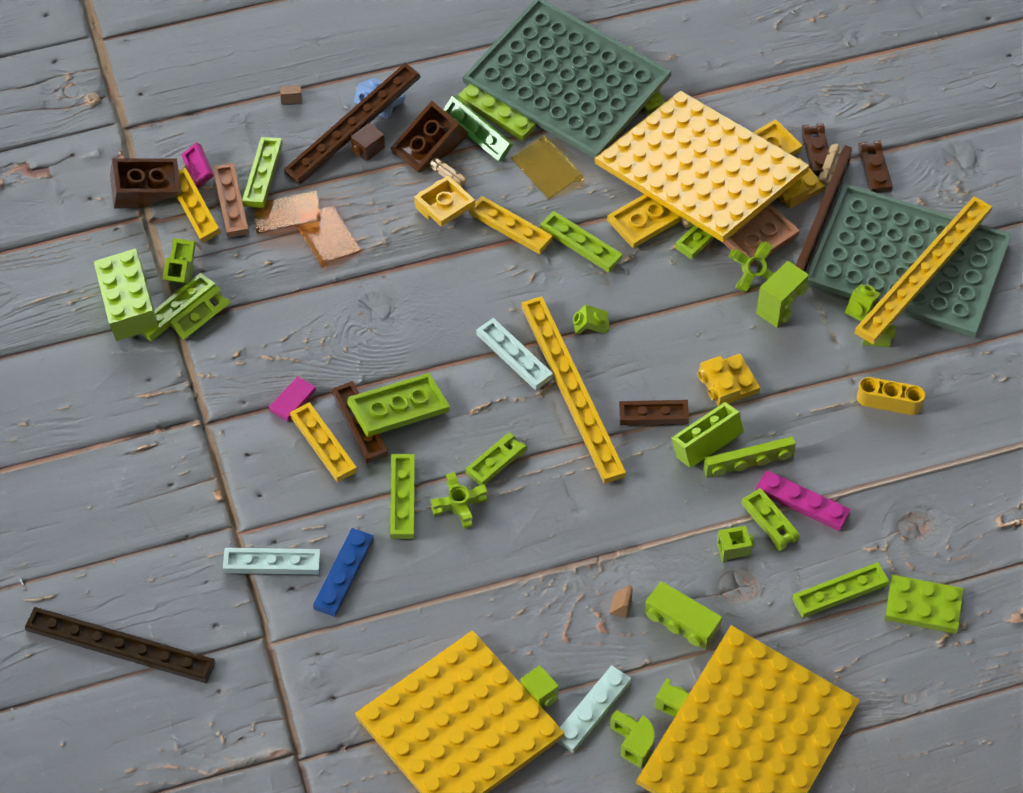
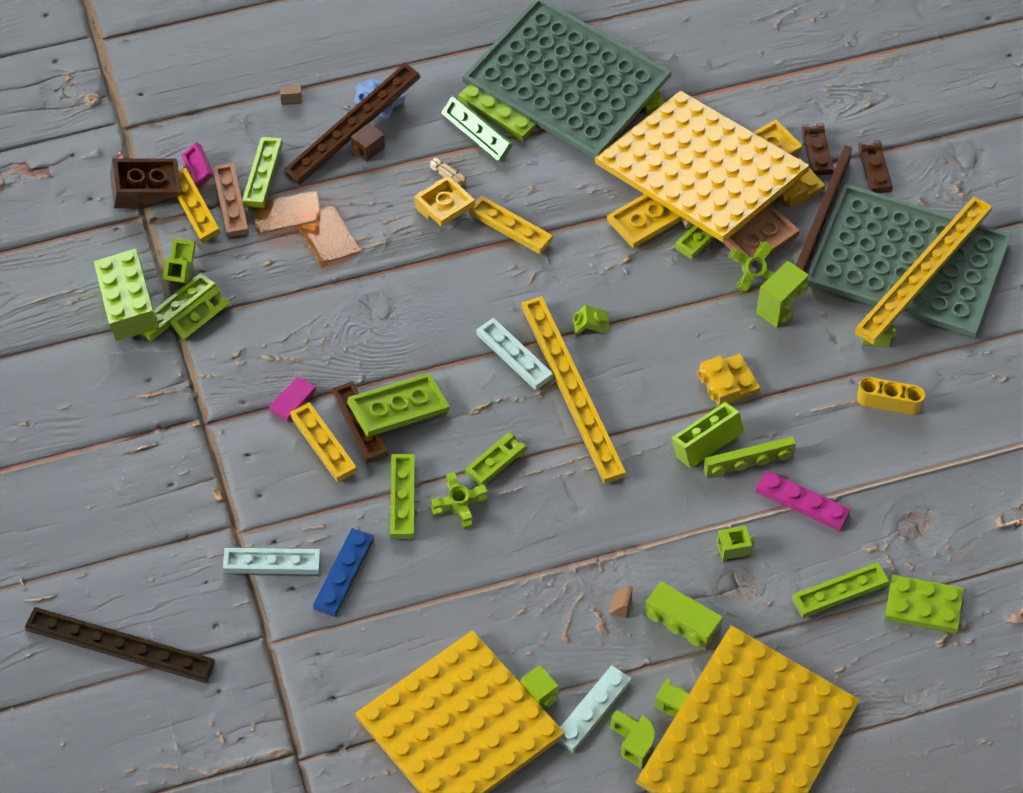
reddish brown slope [390,101,469,173] -> none
clear yellow piece [511,135,584,199] -> none
lime plate [540,211,623,273] -> none
reddish brown plate [619,400,689,425] -> none
lime plate [741,488,800,551] -> none
tan axle [819,144,843,184] -> none
lime bracket [845,284,880,321] -> none

